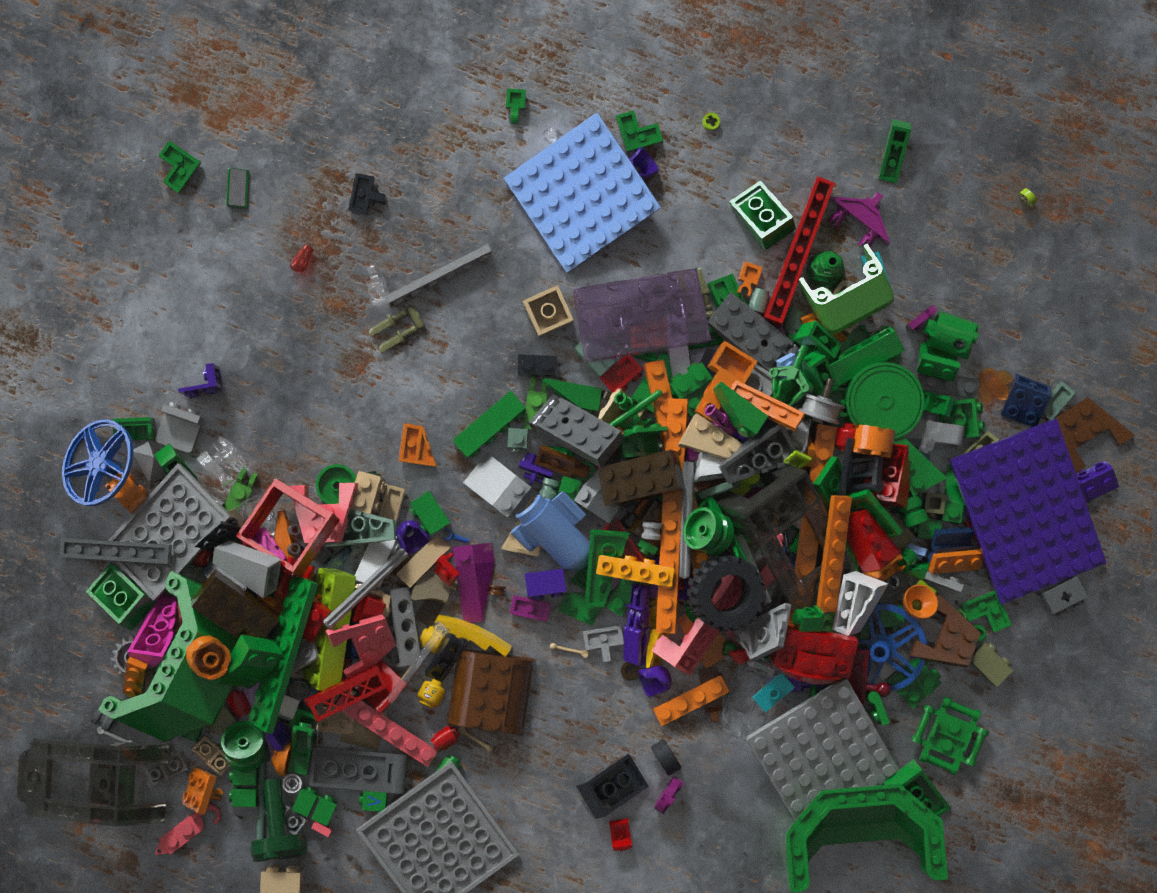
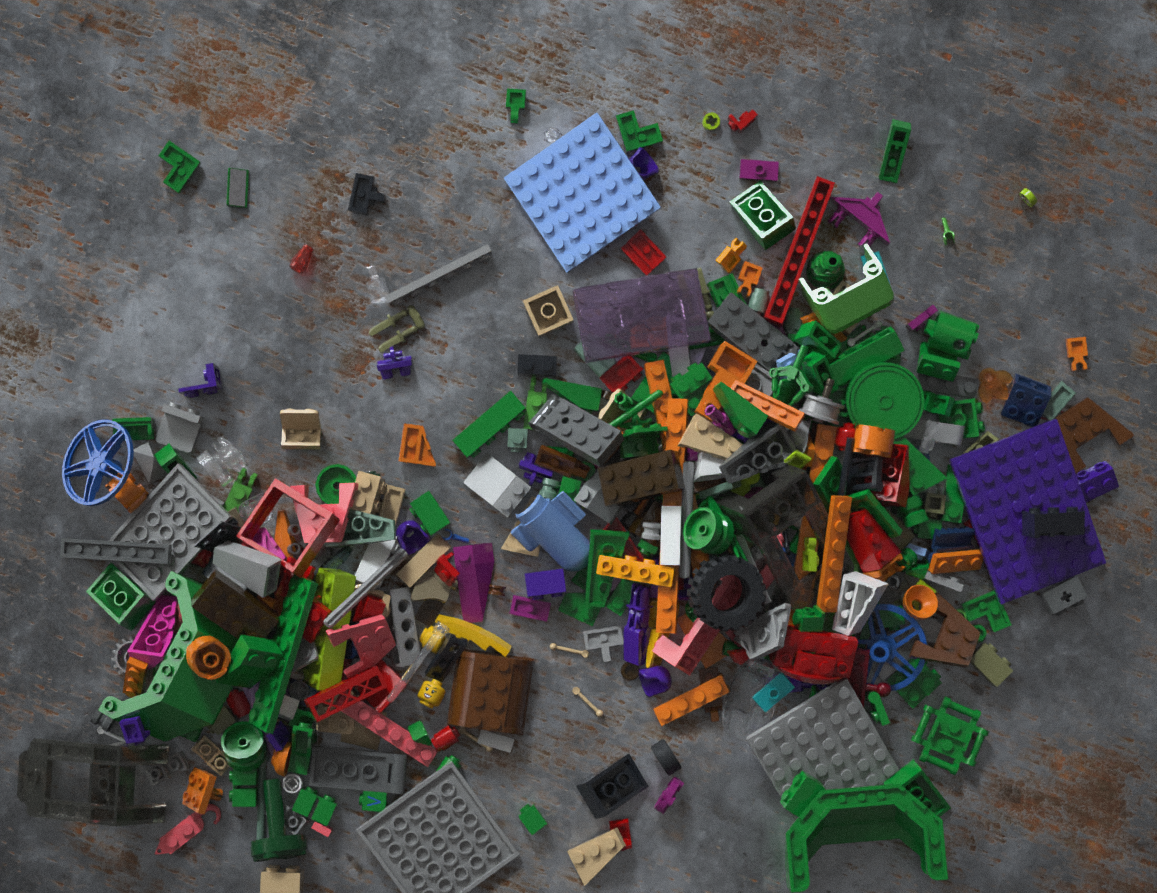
none -> dark purple bracket [119,716,151,745]
none -> tan bracket [280,408,322,449]
none -> dark purple hips [377,346,412,379]
none -> green slope [408,720,432,746]
none -> white sticker [477,730,514,753]
none -> green brick [518,804,548,835]
none -> tan wing [567,828,626,886]
none -> tan hinge [572,687,604,717]
none -> red plate [620,229,667,277]
none -> white tile [660,506,682,565]
none -> light orange plate [715,238,747,274]
none -> red bracket [727,109,758,134]
none -> magenta plate [739,159,779,182]
none -> green brick [780,770,825,817]
none -> lime plate [802,537,819,572]
none -> white hinge [847,320,882,346]
none -> bright green hand [942,217,955,245]
none -> black wedge [1022,506,1085,538]
none -> orange plate [1065,337,1088,371]

